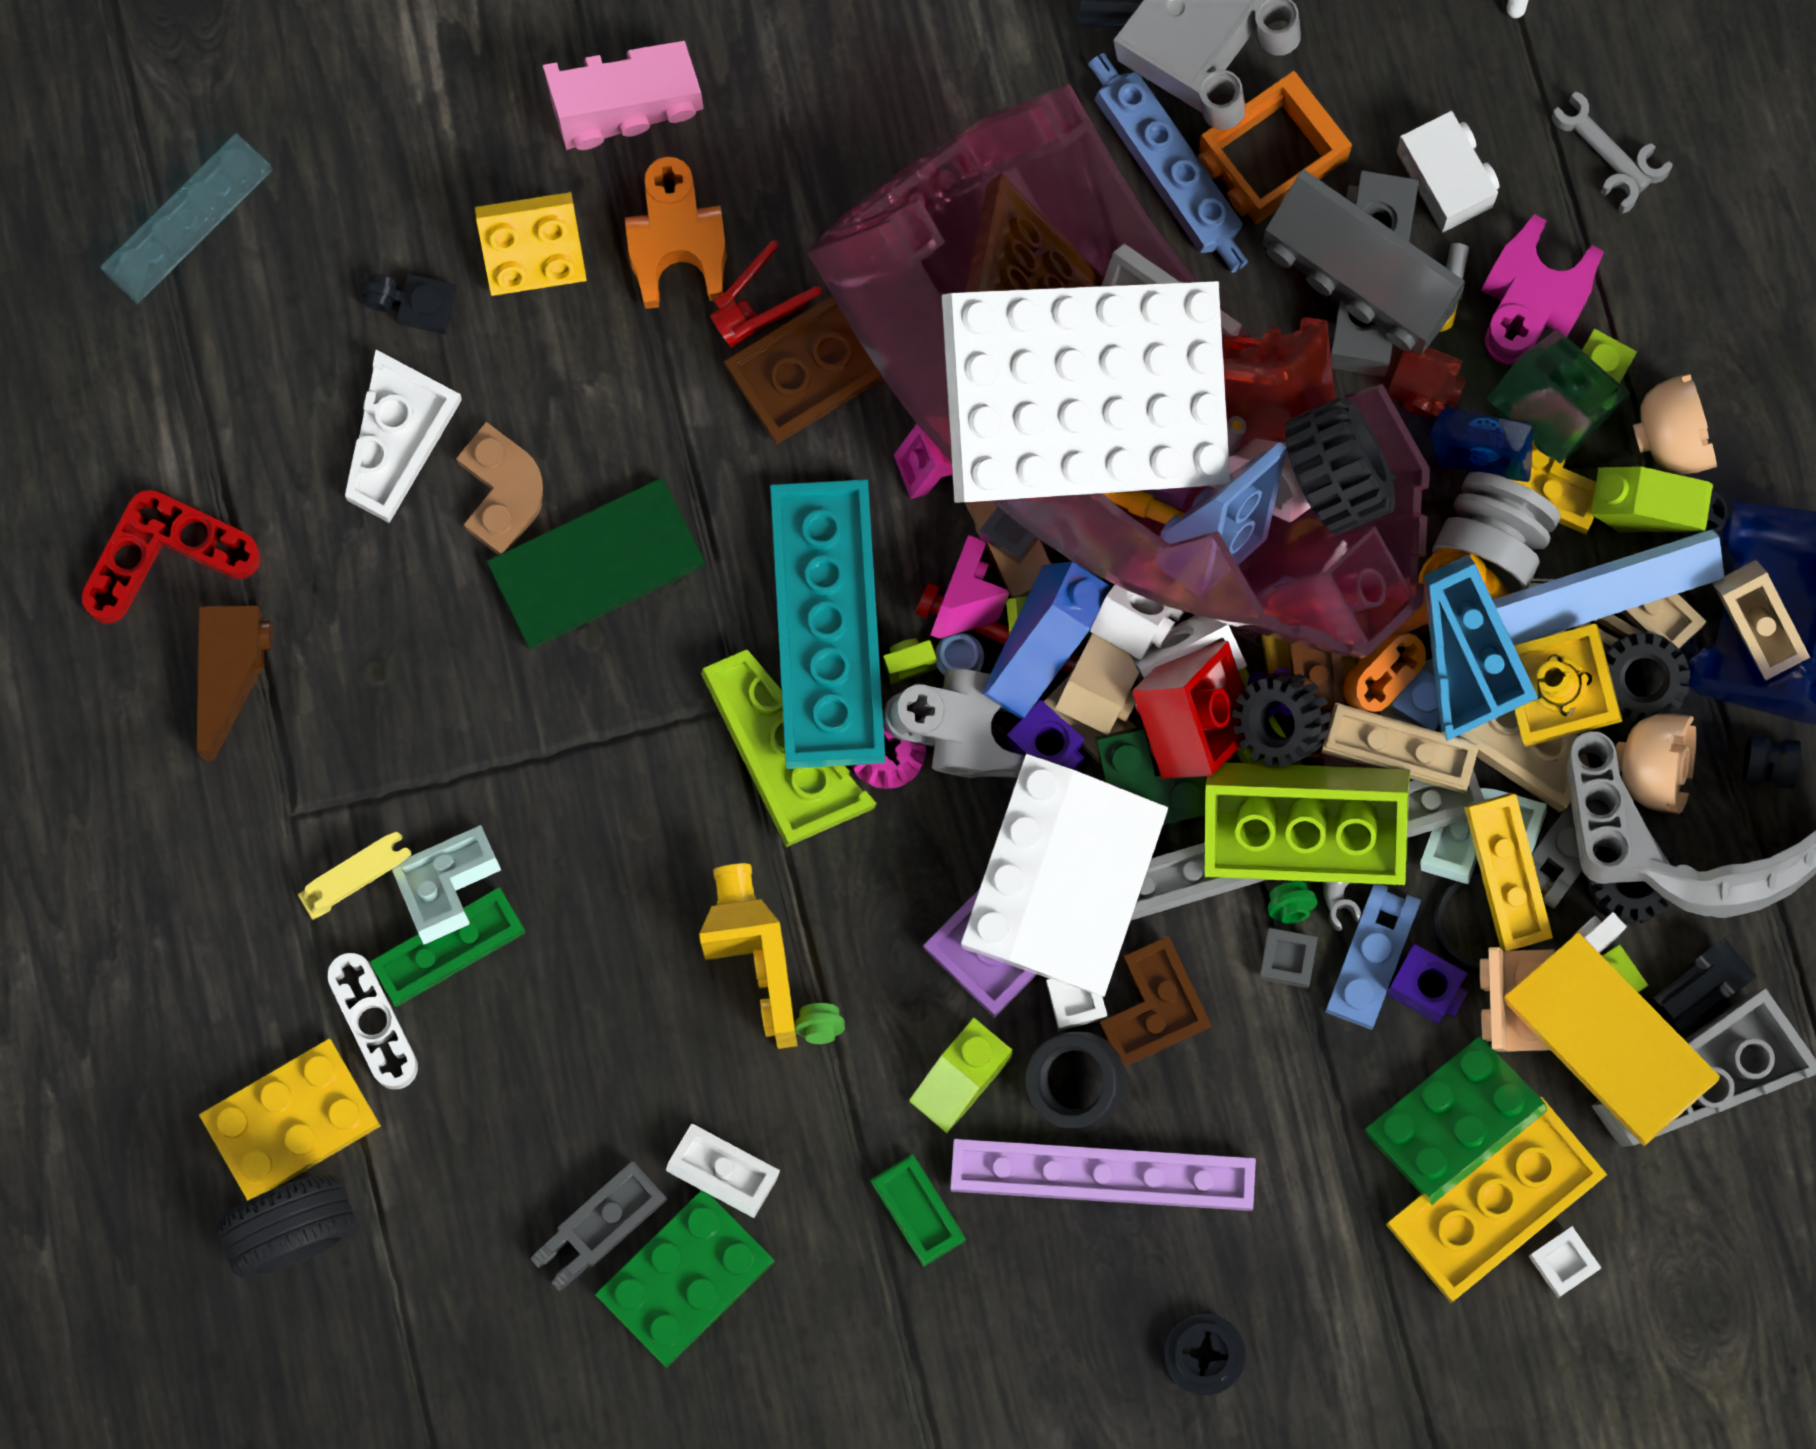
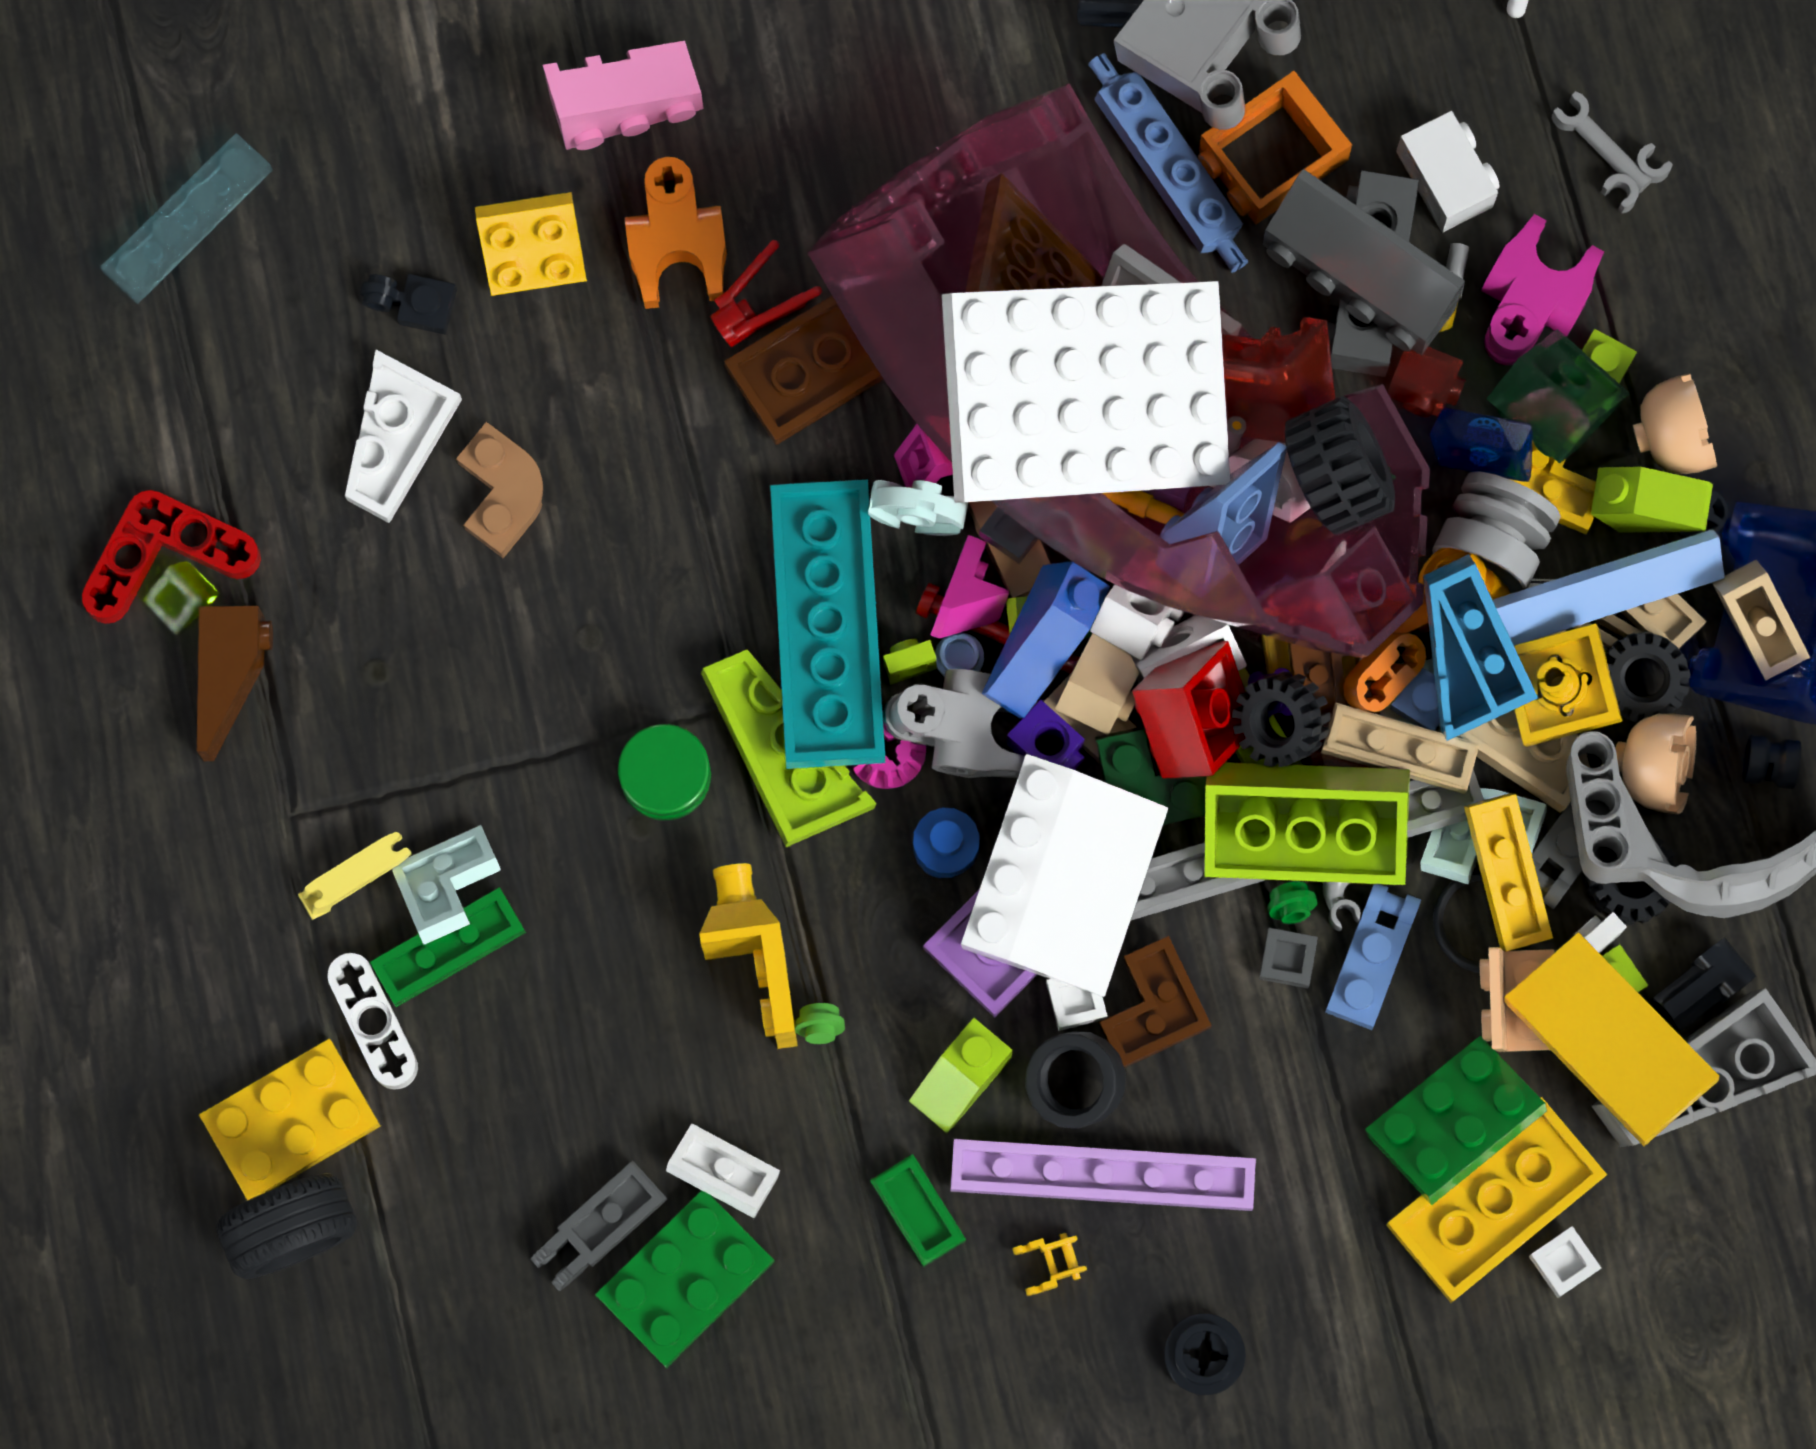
dark green tile [487,477,706,650] -> none
dark purple brick [1386,944,1469,1024] -> none
none -> clear neon green slope [143,561,219,634]
none -> green head [618,724,711,820]
none -> light aqua plate [868,480,968,536]
none -> blue piece [913,808,980,878]
none -> yellow piece [1012,1233,1087,1296]

